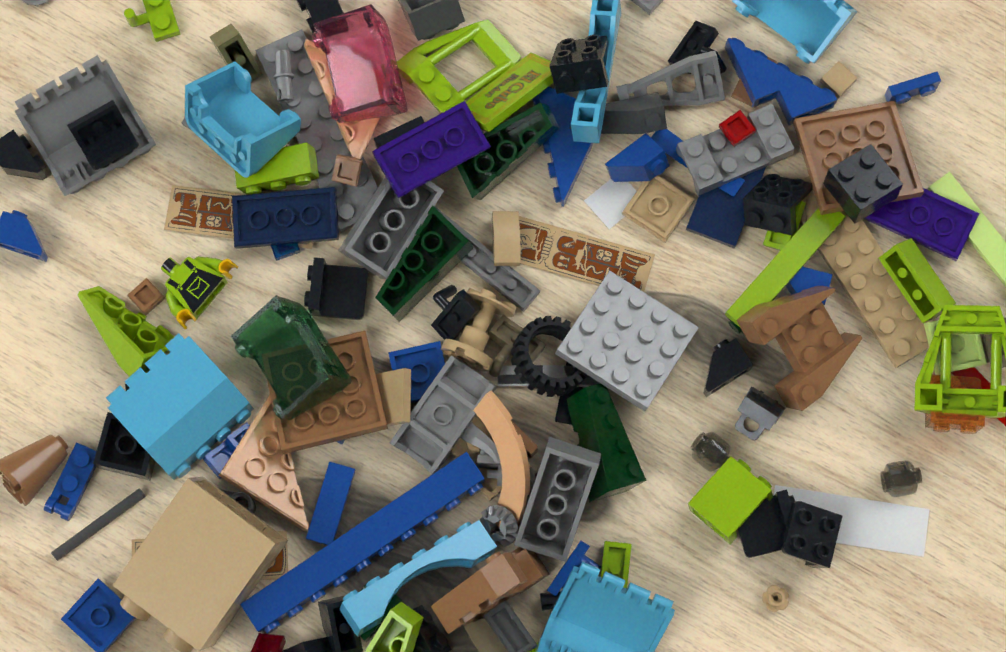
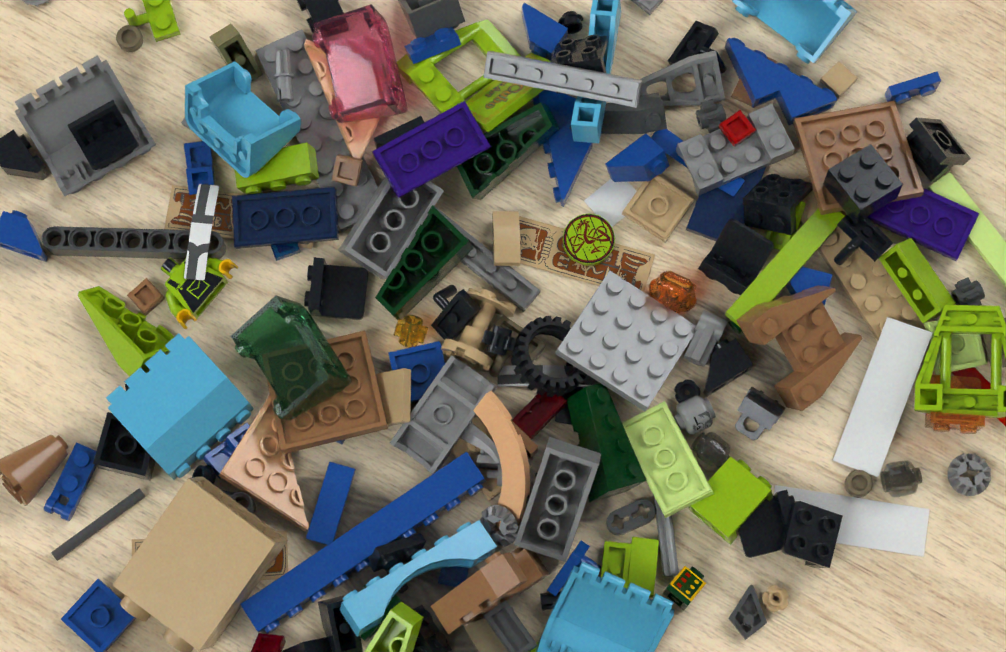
none -> dark grey beam [42,226,226,259]
none -> dark tan tile [116,25,143,52]
none -> blue slope [184,141,215,195]
none -> sticker [184,184,219,280]
none -> black plate [192,465,216,484]
none -> black plate [369,533,426,593]
none -> clear yellow gear [393,315,428,348]
none -> blue plate [404,27,461,64]
none -> clear blue tile [438,567,469,588]
none -> black gear [482,325,517,356]
none -> light grey tile [483,51,642,108]
none -> dark red plate [512,392,568,440]
none -> blue slope [522,2,568,61]
none -> black plate [558,11,583,34]
none -> tile [563,213,615,266]
none -> dark grey beam [606,499,655,536]
none -> yellowish green tile [622,401,714,518]
none -> lime slope [627,537,659,598]
none -> clear orange piece [649,271,697,314]
none -> light grey axle [654,499,679,577]
none -> dark green slope [663,566,706,611]
none -> black plate [674,380,701,403]
none -> light grey head [674,395,716,435]
none -> light grey piece [684,310,728,367]
none -> dark grey gear [696,99,726,133]
none -> black bracket [698,219,774,295]
none -> dark grey piece [728,585,767,640]
none -> white sticker [833,317,933,477]
none -> black plate [834,215,893,265]
none -> dark tan tile [845,470,873,498]
none -> black bracket [906,118,971,182]
none -> light grey gear [948,453,991,496]
none -> dark grey gear [952,277,985,306]

